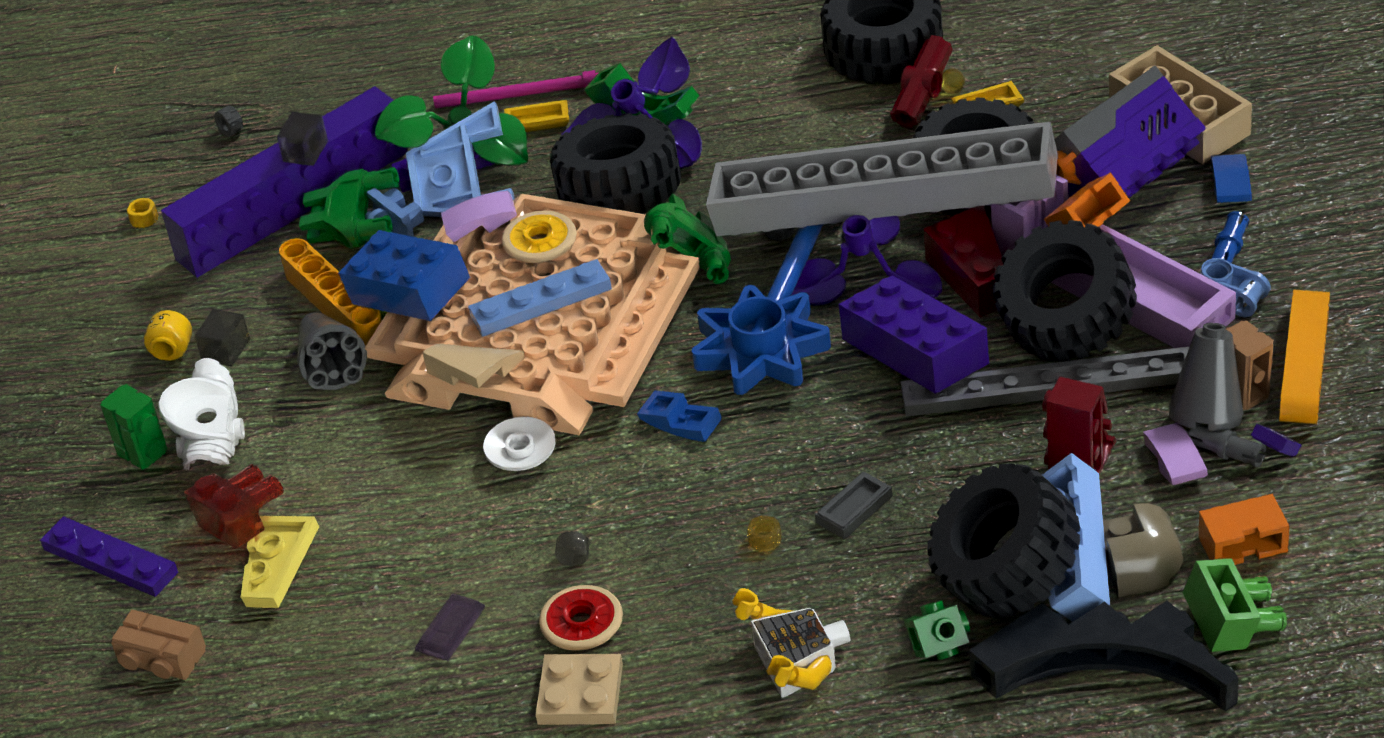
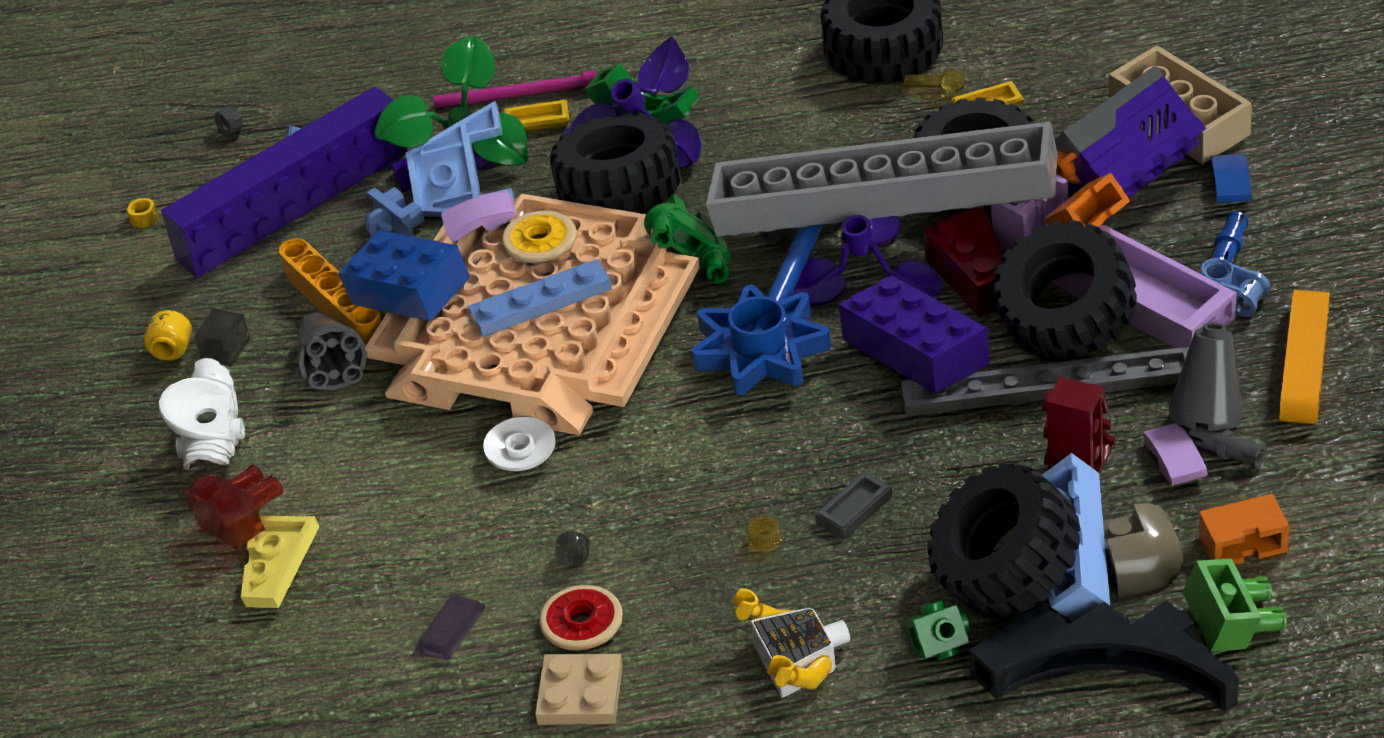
dark purple plate [40,516,178,597] -> none
green brick [100,384,168,470] -> none
medium nougat brick [111,610,206,680] -> none
clear smoke brick [277,112,328,166] -> none
green connector [299,167,399,249] -> none
tan slope [422,344,524,388] -> none
blue slope [637,390,722,442] -> none
dark red piece [890,35,953,129] -> none
medium nougat brick [1226,320,1274,410] -> none
dark purple tile [1251,424,1302,457] -> none

